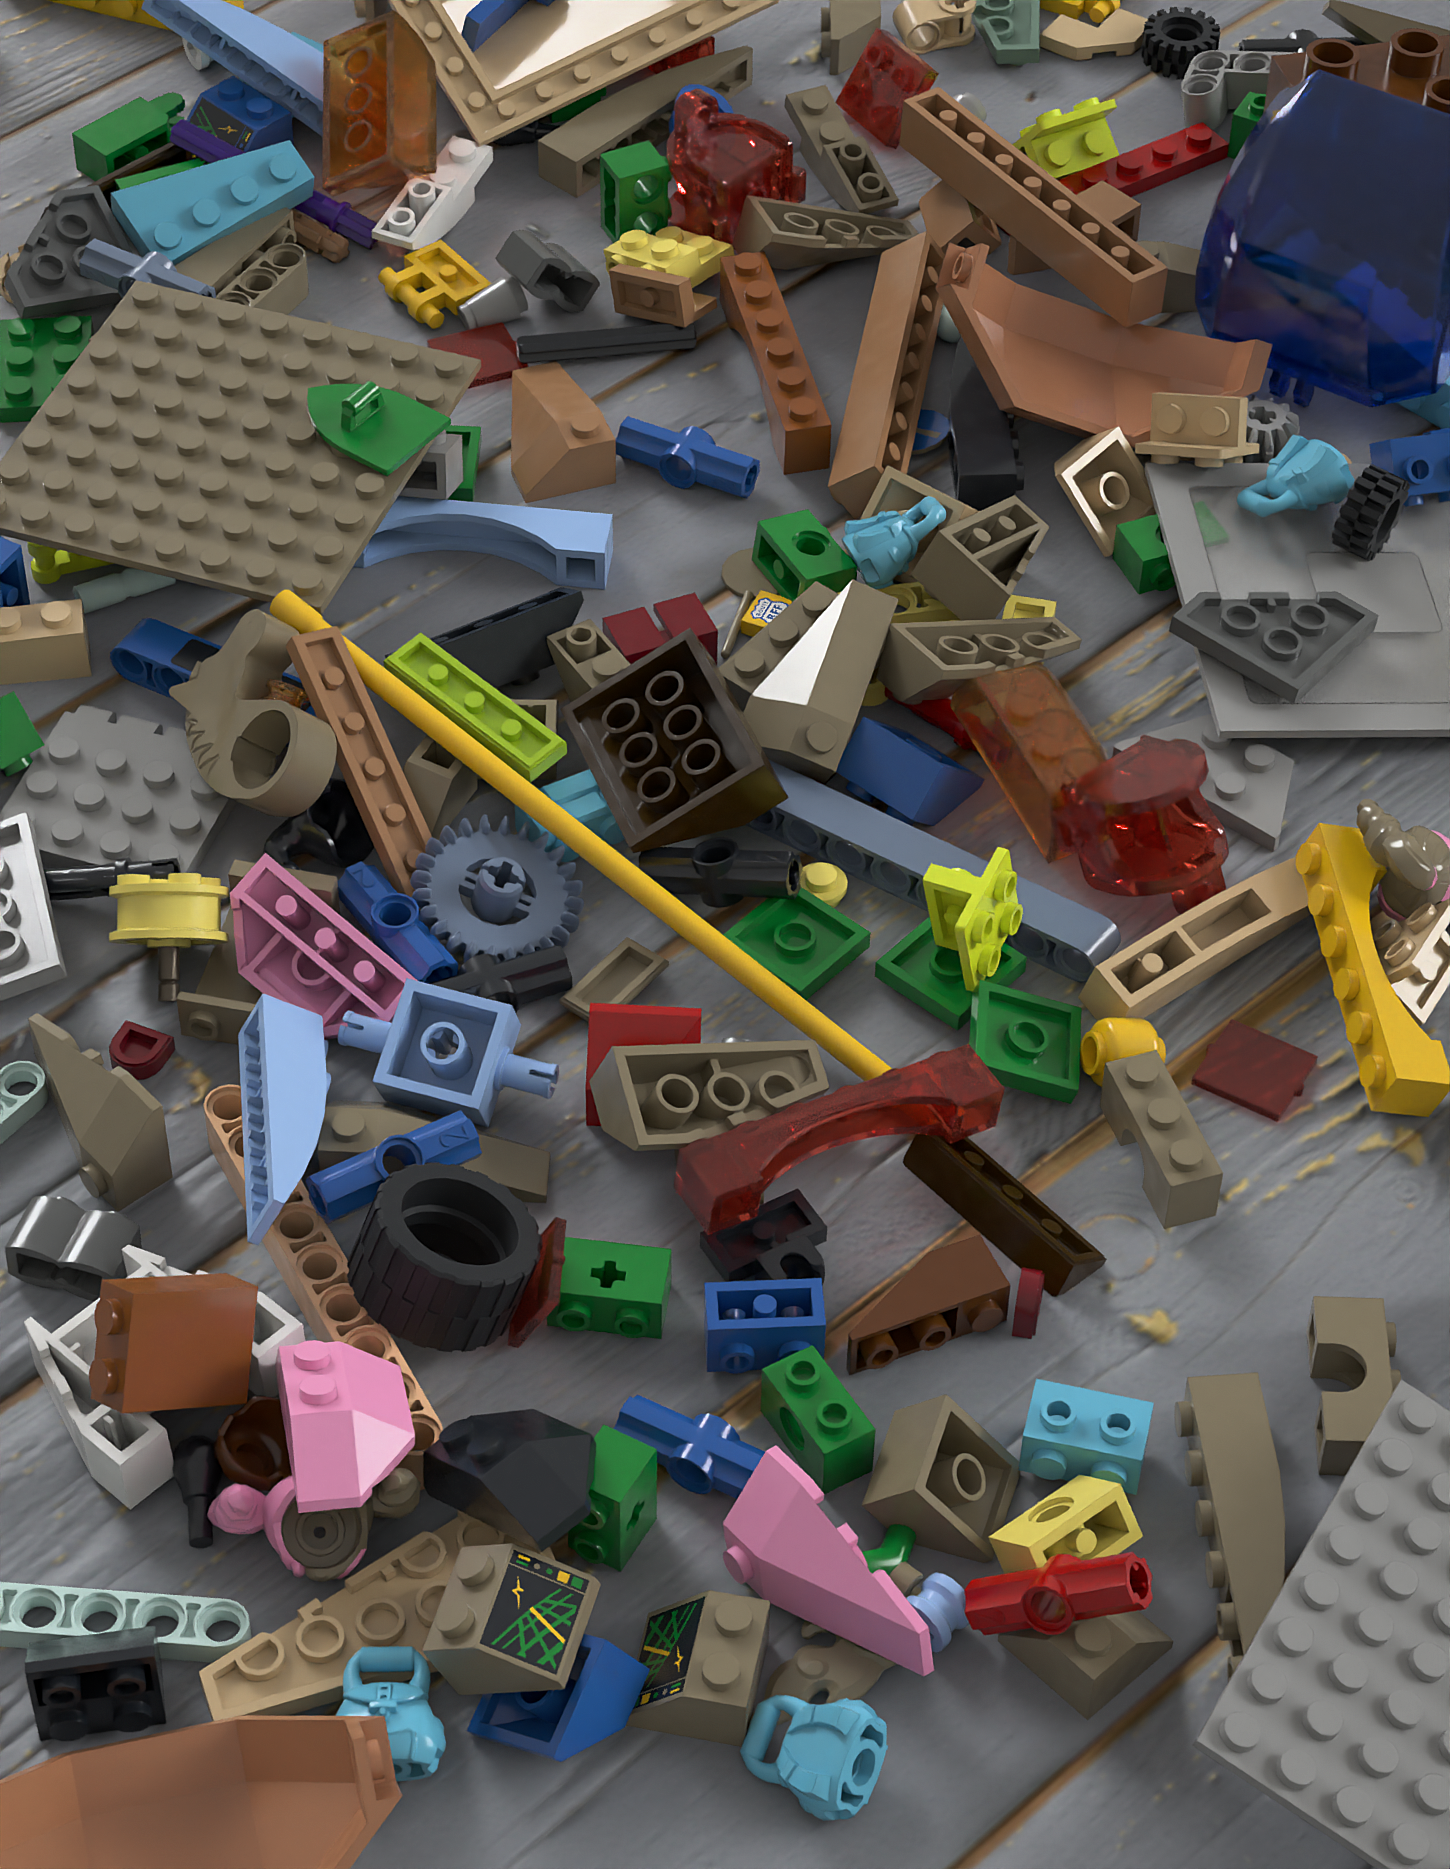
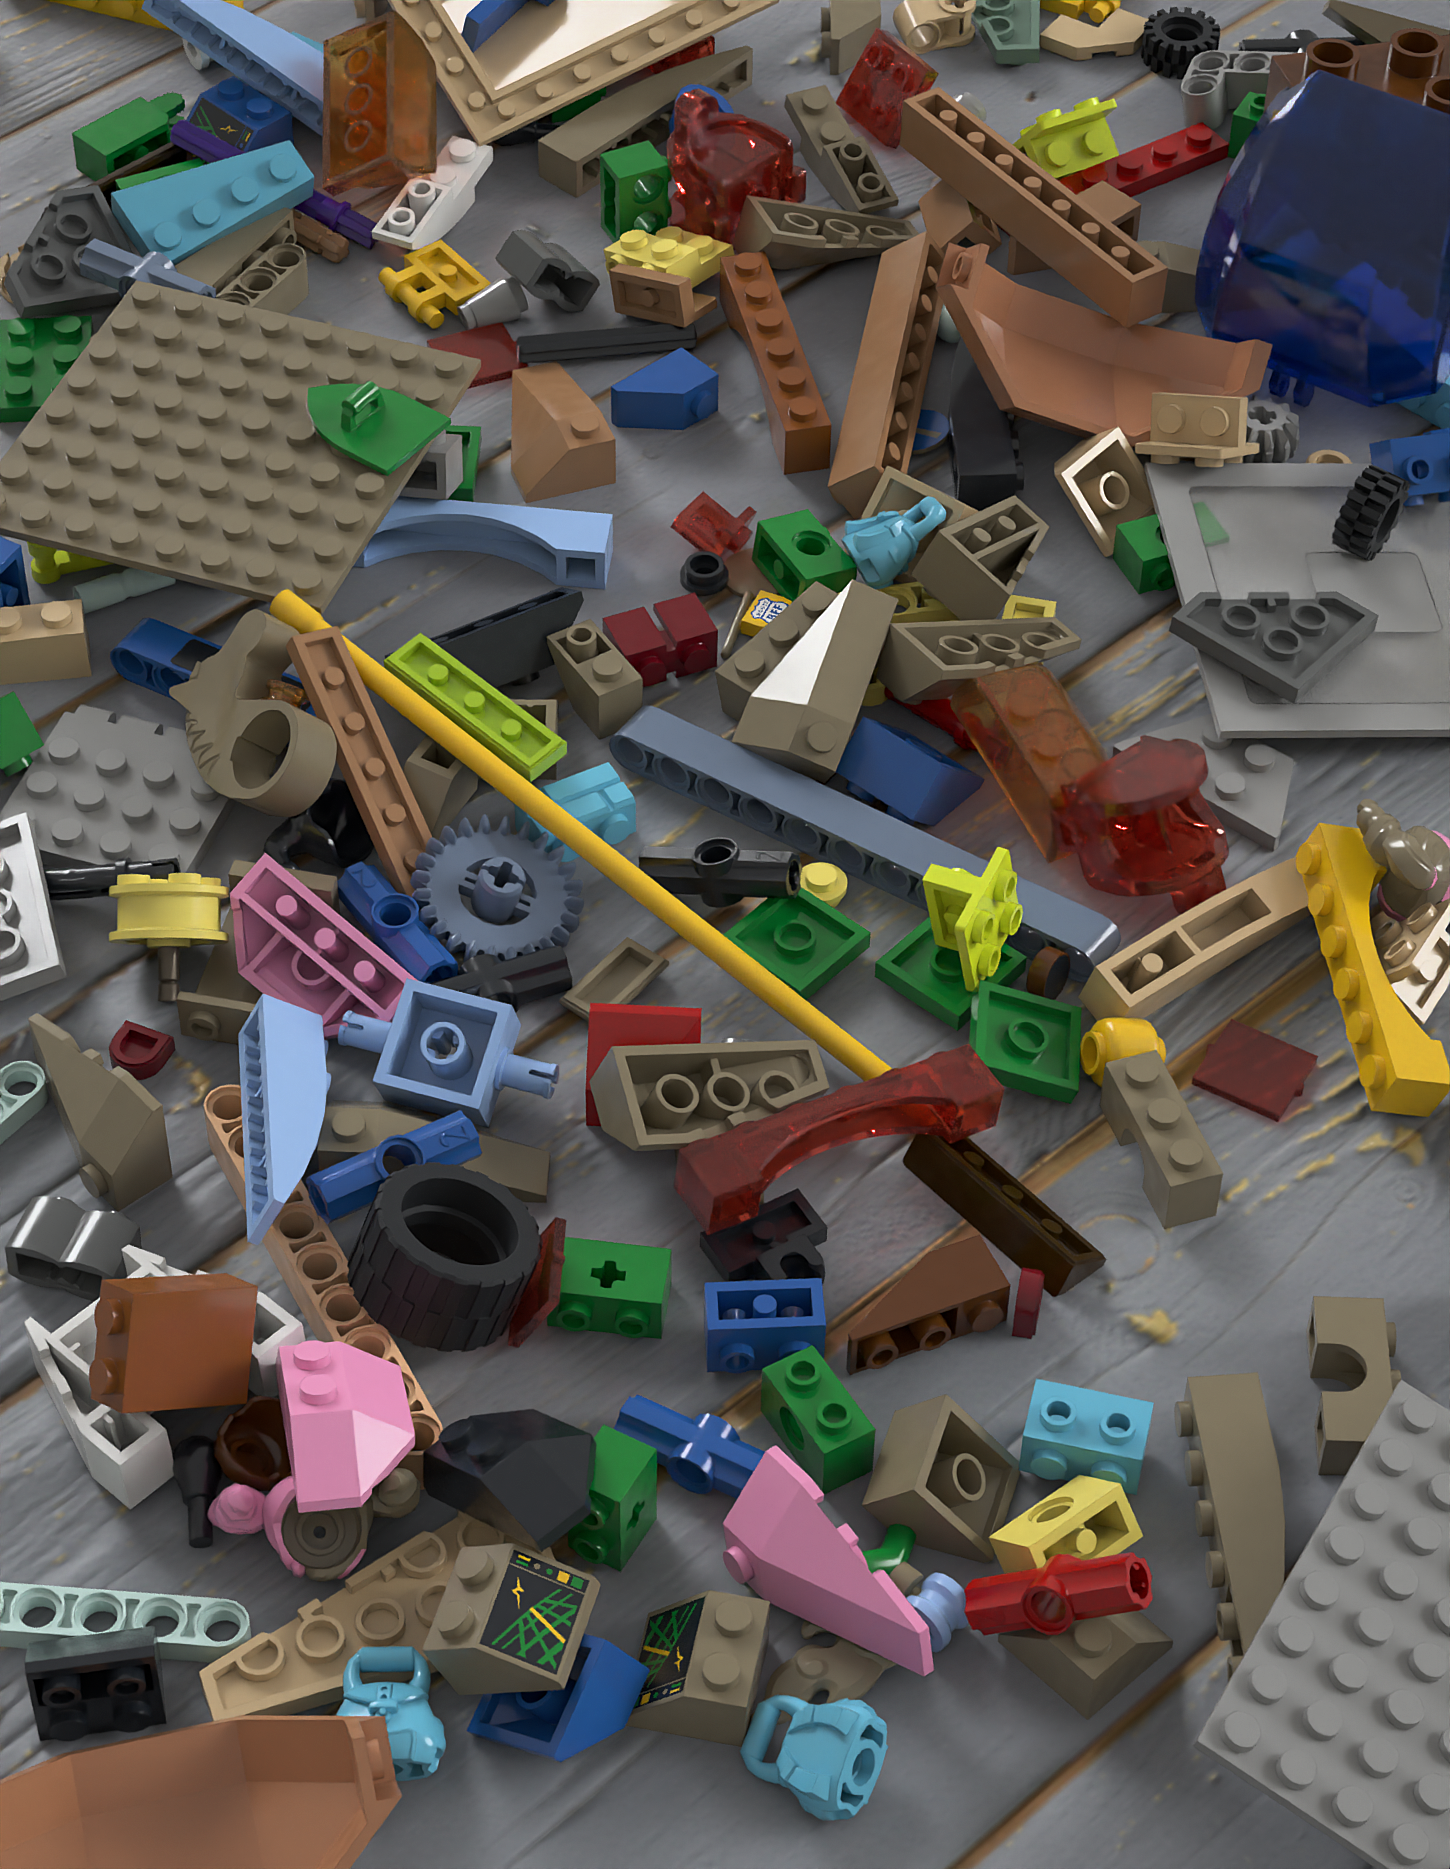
dark brown slope [560,628,789,853] -> none
blue piece [616,416,760,499] -> none
medium azure piece [1237,434,1355,517] -> none
none -> blue slope [611,347,719,430]
none -> clear red bracket [671,491,757,557]
none -> black plate [680,551,729,596]
none -> reddish brown tile [1026,946,1070,1000]

